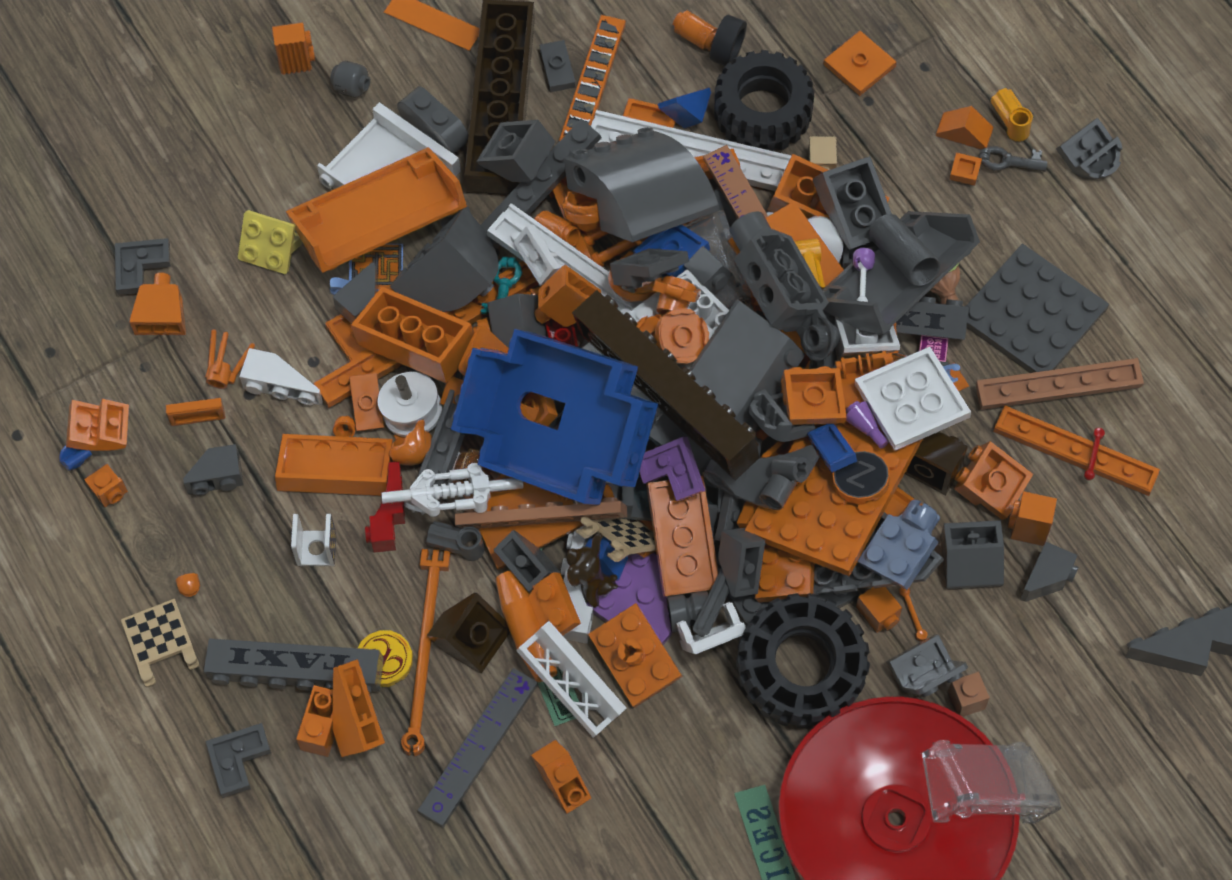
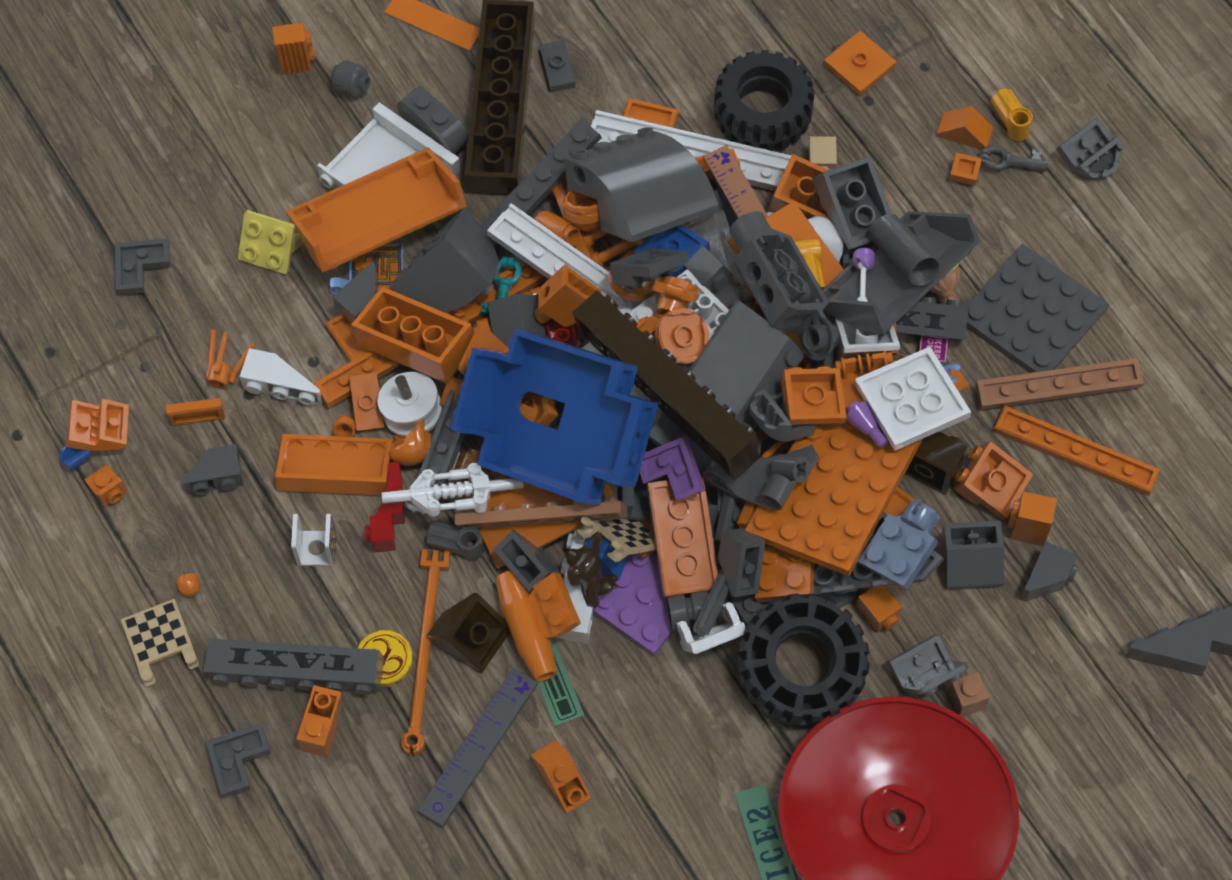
orange torso [130,273,186,335] -> none
orange slope [332,659,385,757] -> none
dark grey slope [476,120,556,182] -> none
white plate [513,225,563,286] -> none
white fence [516,621,626,738] -> none
tile [559,15,626,141] -> none
orange plate [588,603,683,708] -> none
blue slope [658,88,711,128] -> none
orange head [673,10,717,51] -> none
black tyre [710,15,747,66] -> none
blue tile [807,424,857,473] -> none
black tile [833,450,890,504] -> none
orange hinge [899,587,928,642] -> none
clear windscreen [922,740,1061,823] -> none
red hinge [1084,428,1105,480] -> none

